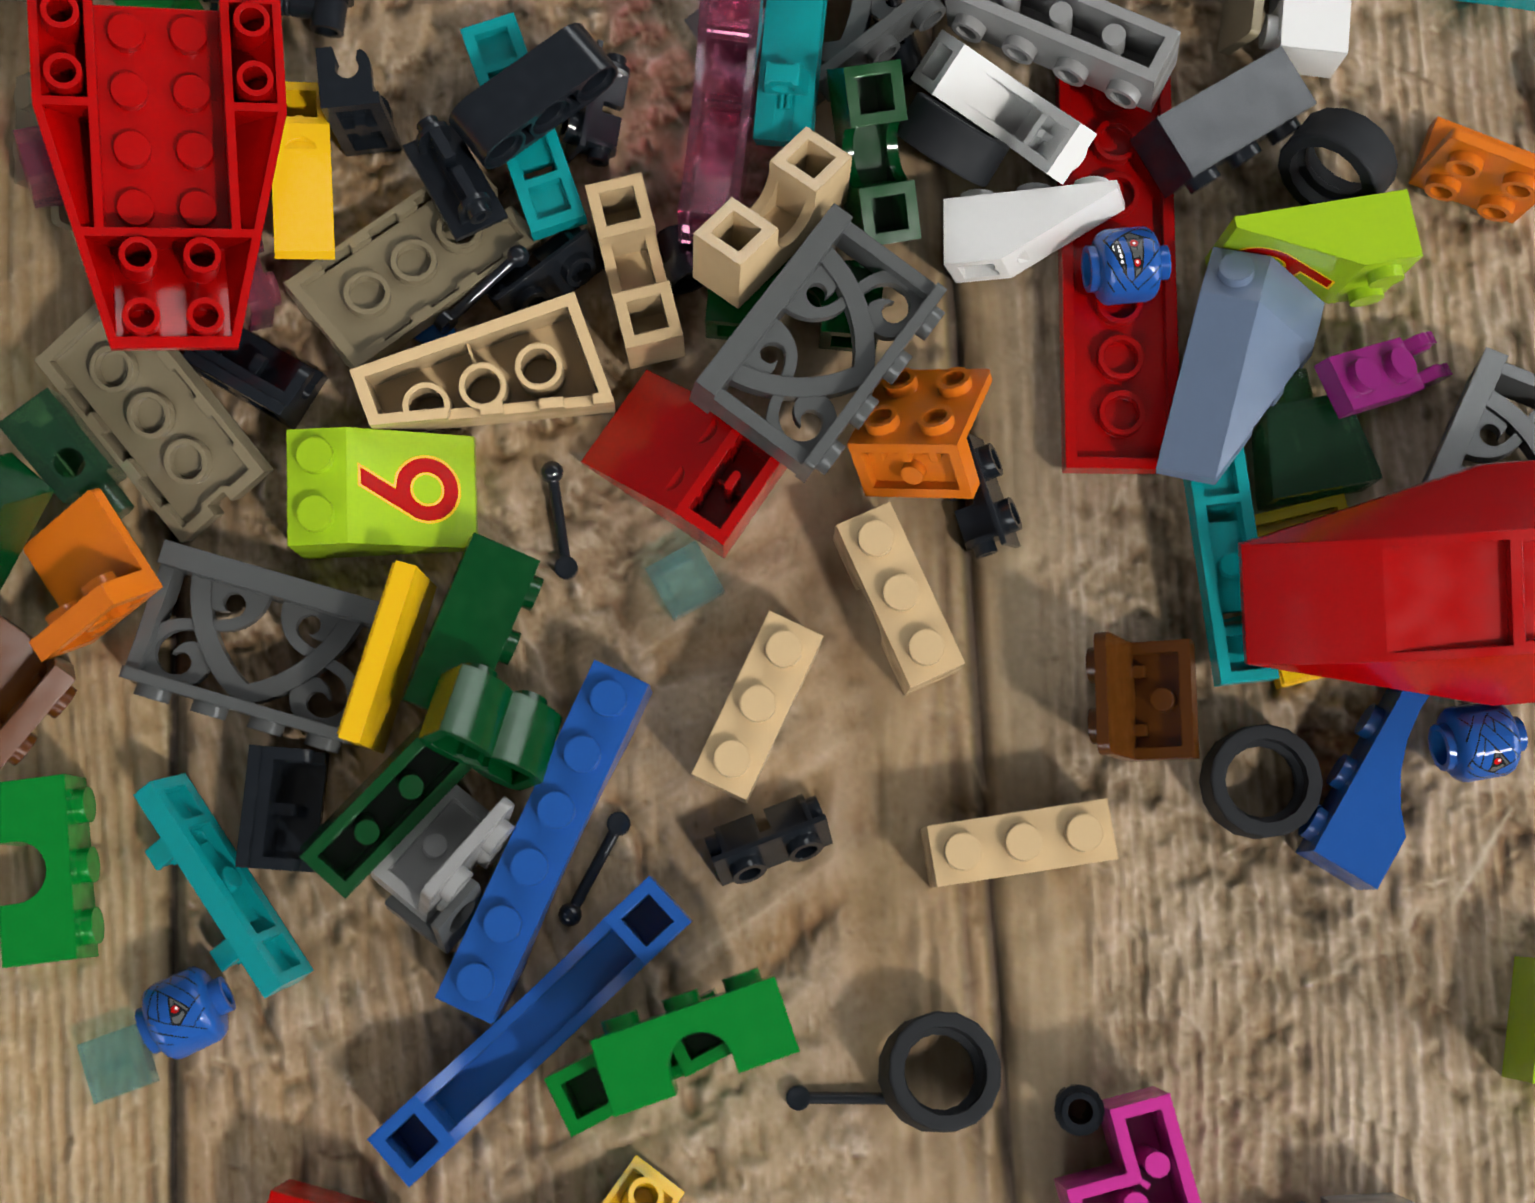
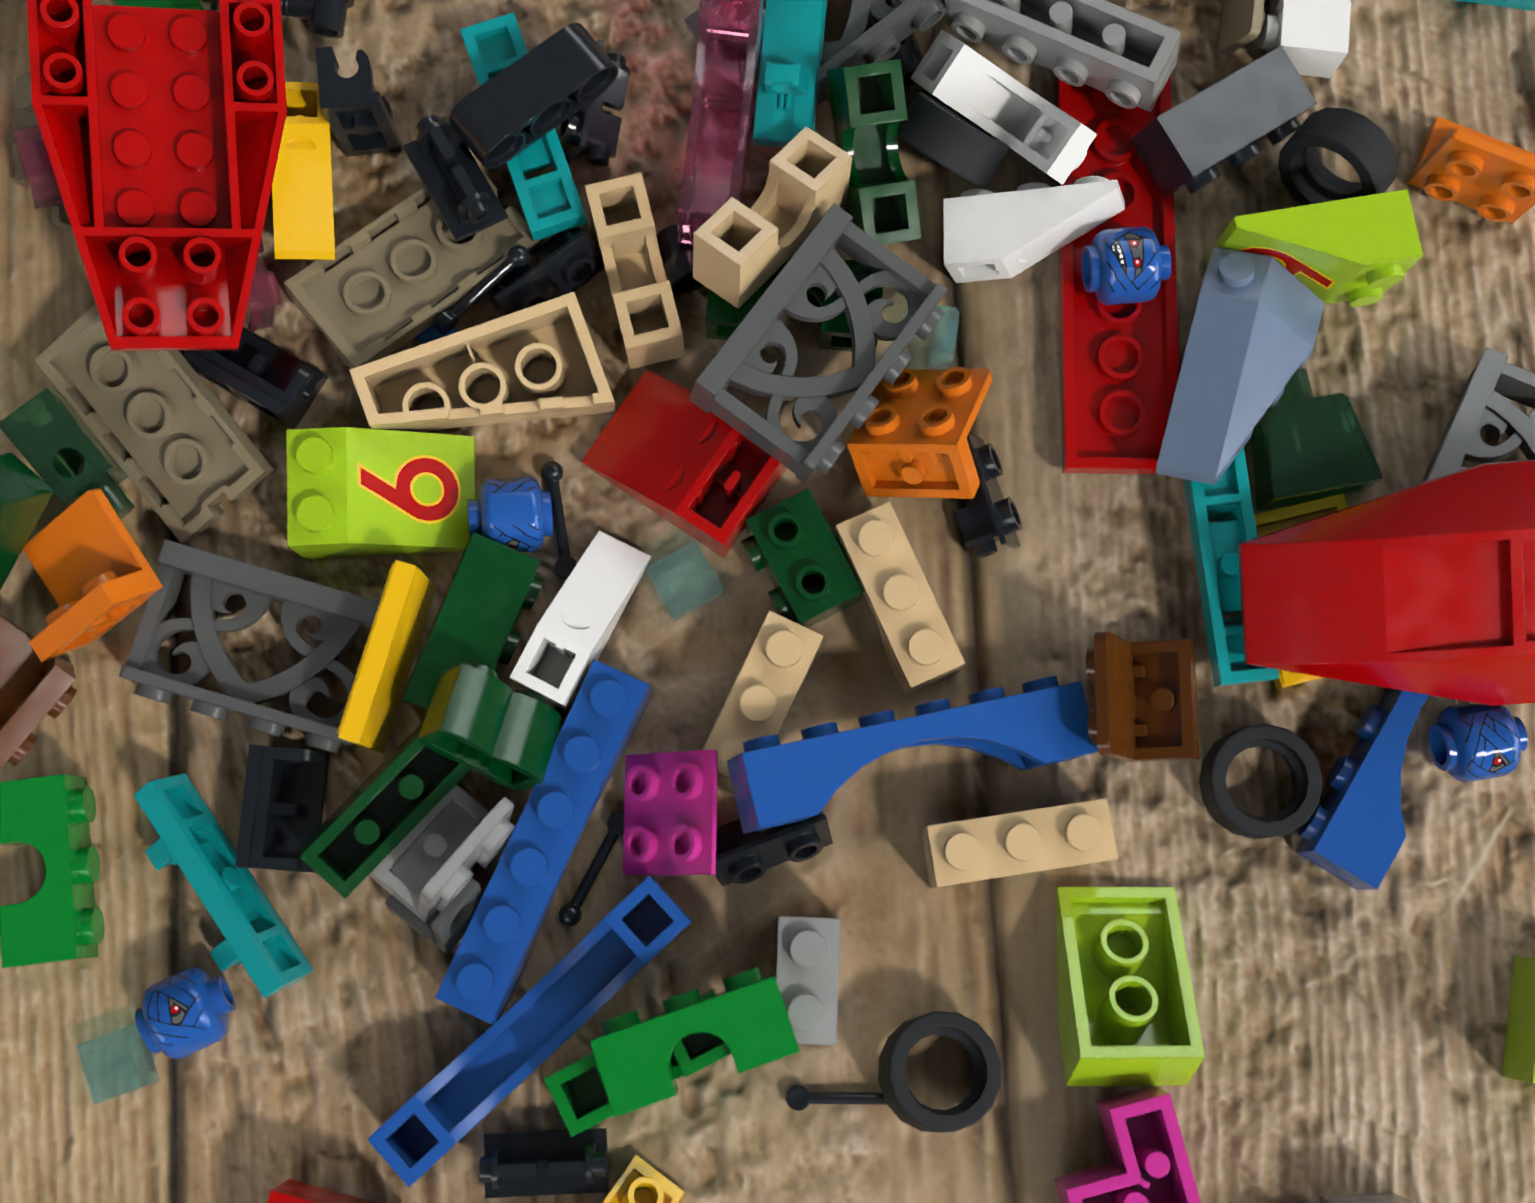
black pin [1054,1084,1105,1136] -> none
magenta hinge [1314,331,1453,419] -> none
none -> blue head [467,477,553,552]
none -> black hinge [479,1128,609,1198]
none -> white slope [509,531,651,712]
none -> dark pink hinge [623,749,718,876]
none -> blue arch [727,676,1098,834]
none -> dark green brick [740,488,864,628]
none -> light grey brick [775,916,840,1045]
none -> clear light blue tile [926,305,960,369]
none -> lime slope [1055,887,1205,1086]

